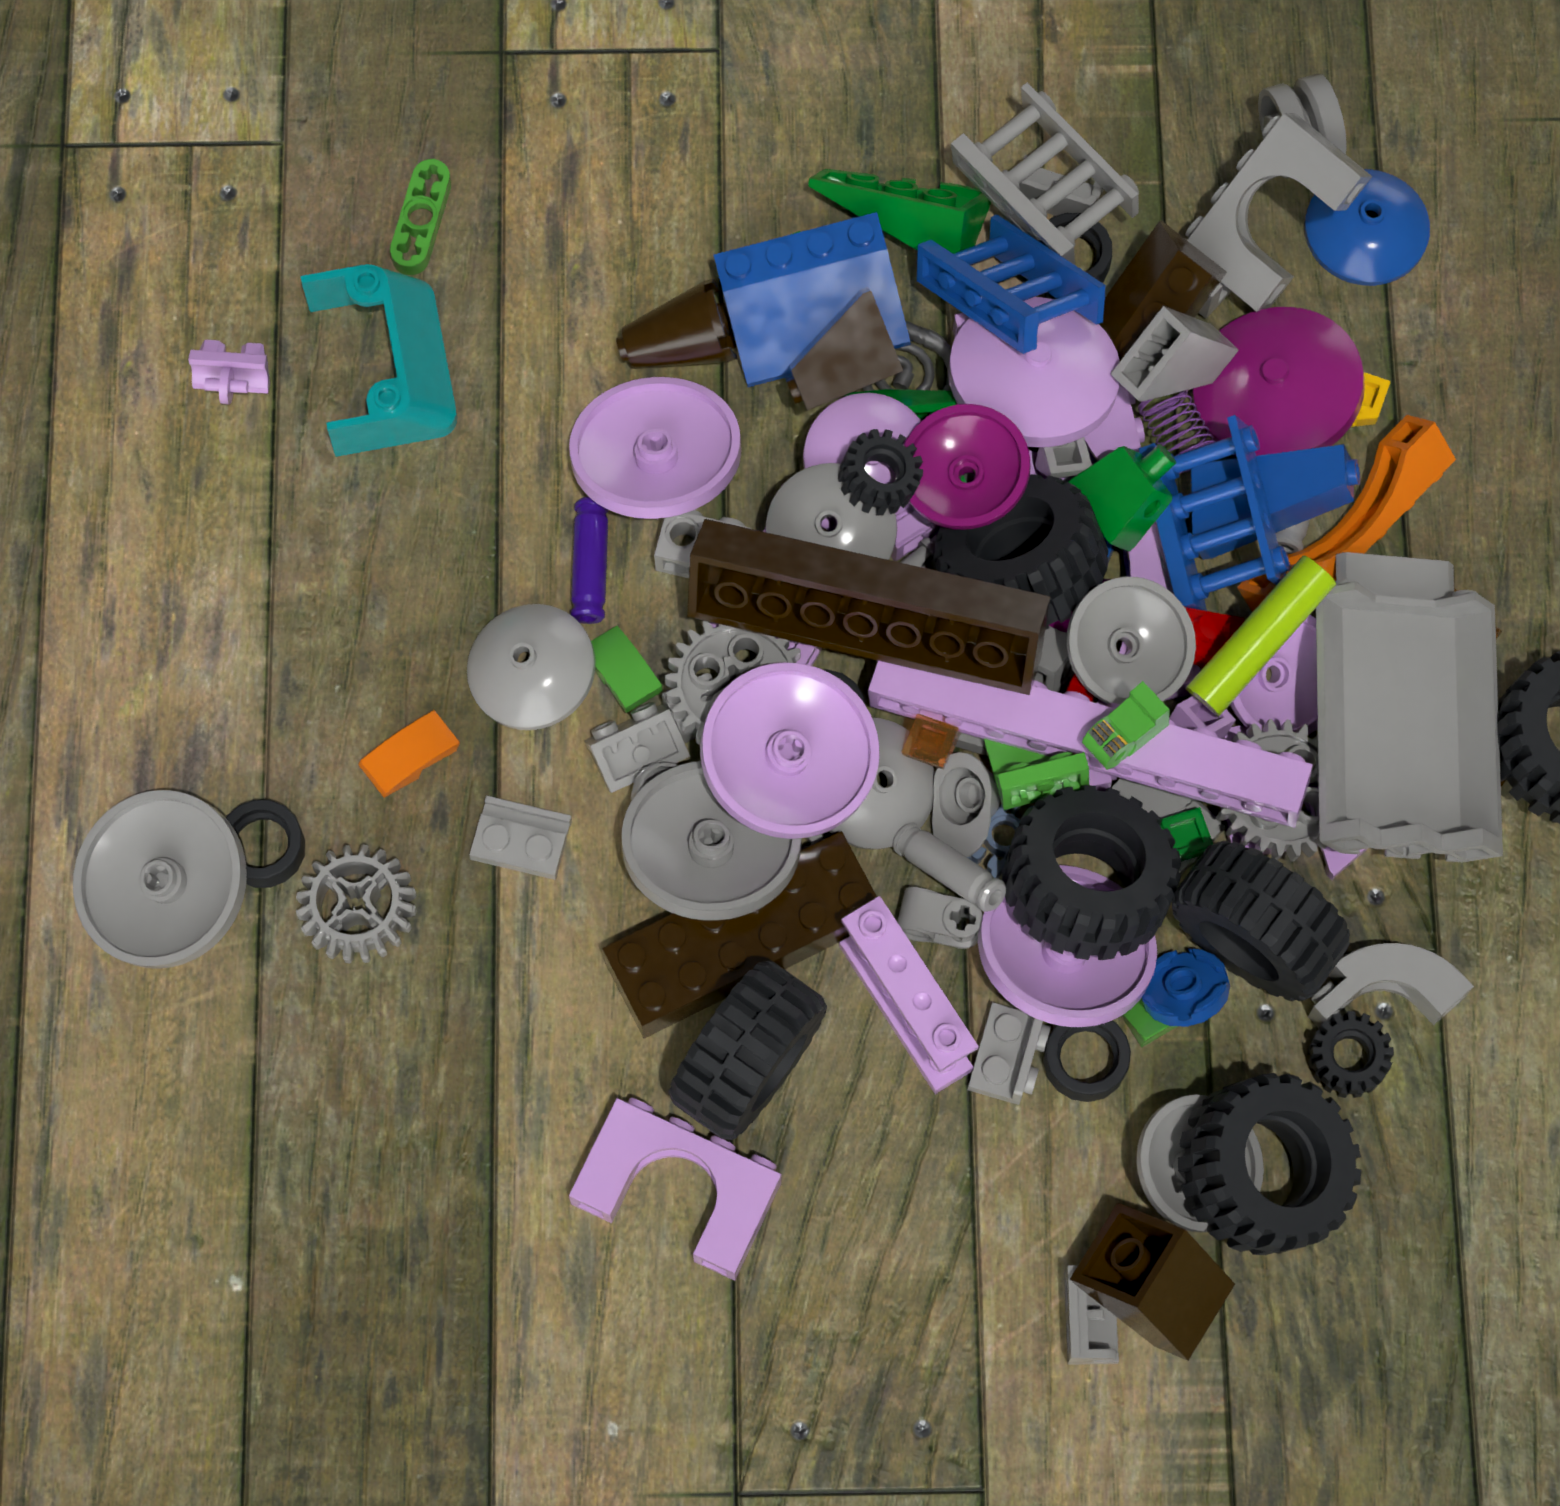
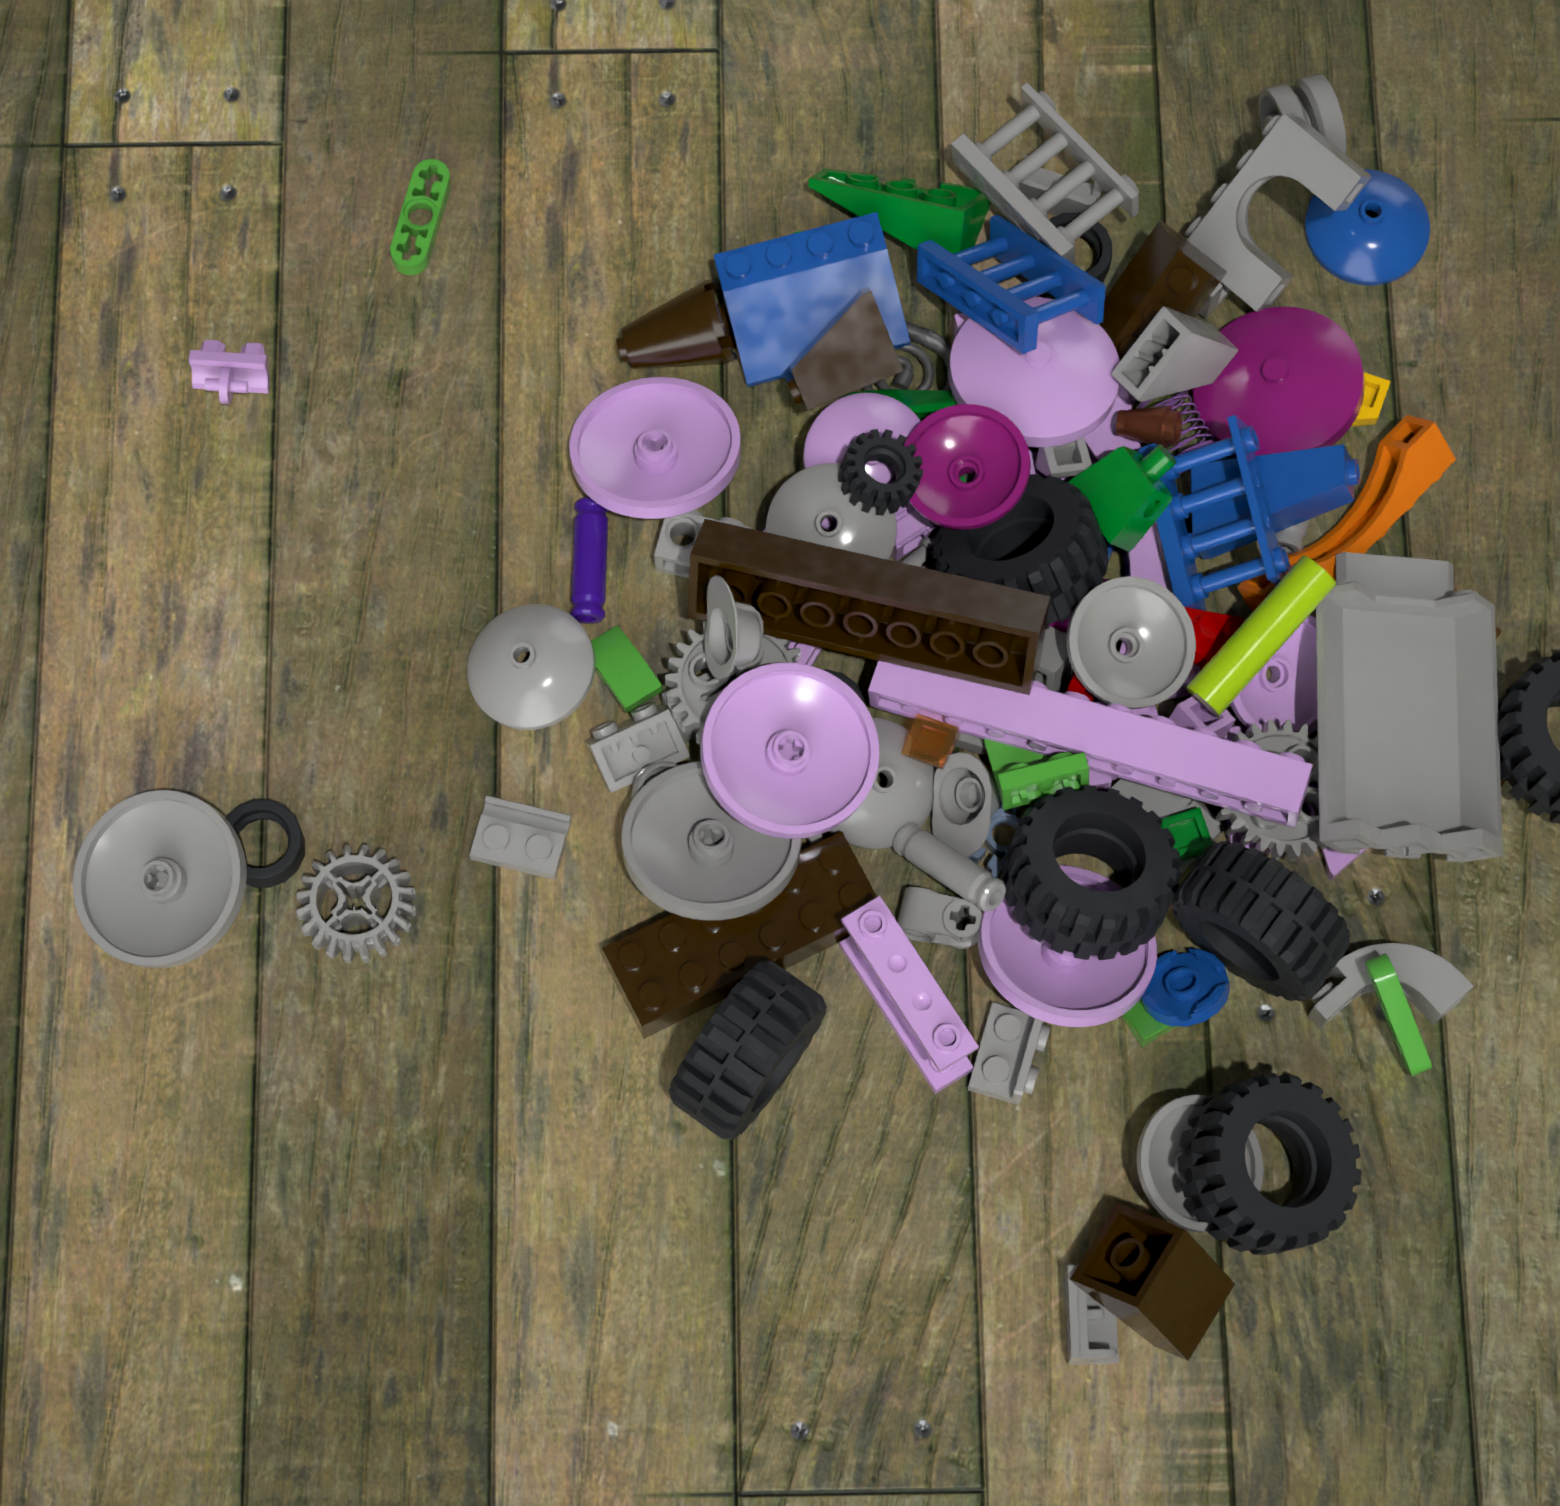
teal windscreen [301,264,458,457] -> none
orange slope [358,710,460,798] -> none
lavender arch [569,1098,782,1281] -> none
black tyre [1043,1020,1131,1102] -> none
bright green leg [1082,681,1170,770] -> none
black tyre [1308,1011,1394,1098] -> none
none -> light grey piece [704,575,764,680]
none -> copper cone [1116,406,1182,448]
none -> bright green beam [1364,953,1433,1077]

